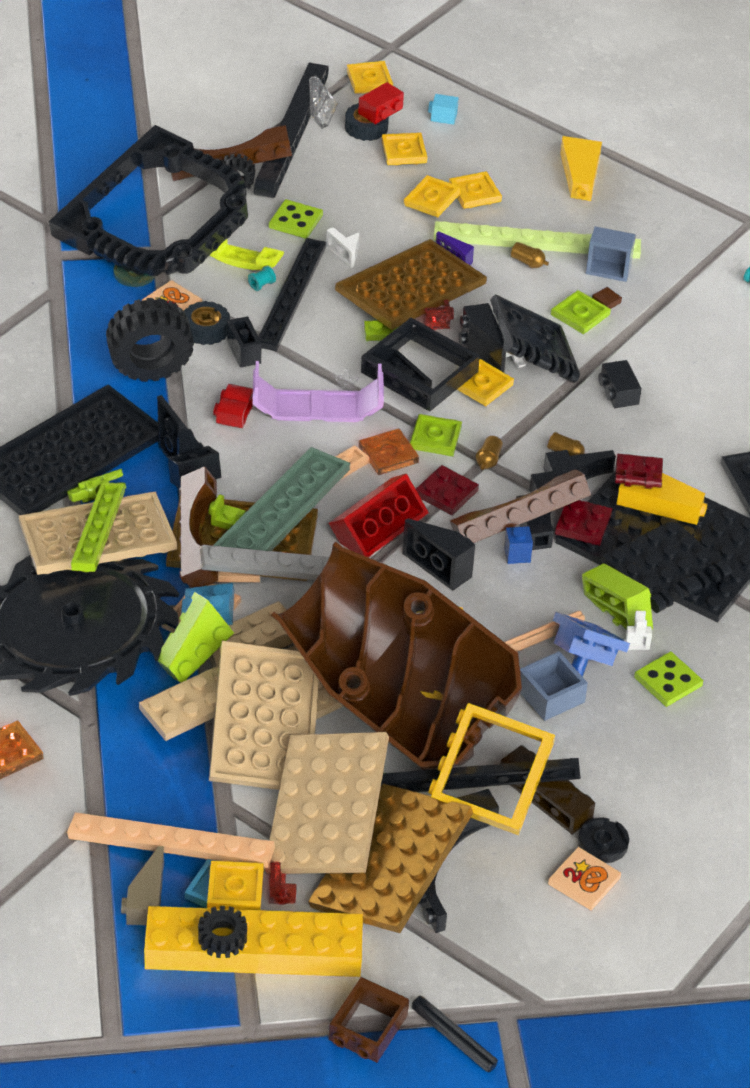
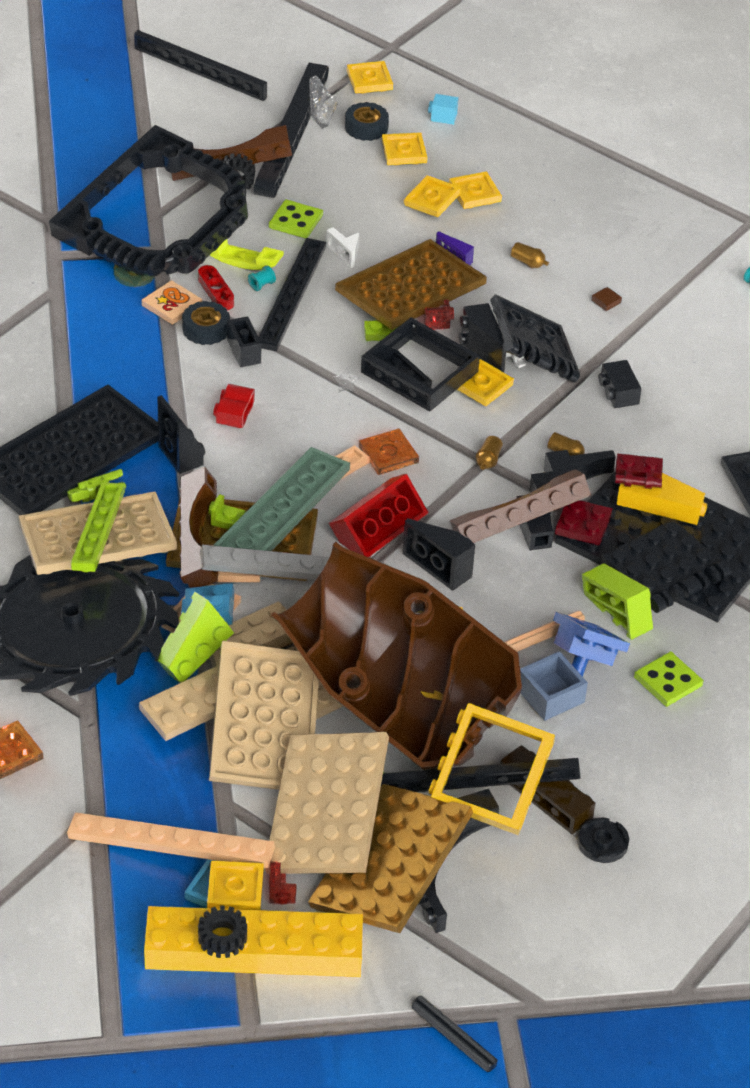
black tyre [106,298,194,382] -> none
dark tan slope [121,846,164,925] -> none
black brick [168,446,222,488] -> none
lavender windscreen [253,361,384,422] -> none
reddish brown window [329,977,409,1063] -> none
red brick [358,82,404,124] -> none
lime tile [409,414,462,457] -> none
dark red plate [416,465,479,516] -> none
yellowish green plate [433,221,641,259] -> none
blue brick [504,526,533,564] -> none
light nougat tile [548,847,621,911] -> none
lime tile [551,290,611,335] -> none
yellow slope [560,136,602,201] -> none
sand blue piece [586,226,636,282] -> none
white plate [625,611,652,650] -> none
none -> black tile [134,30,267,101]
none -> red beam [198,265,234,310]

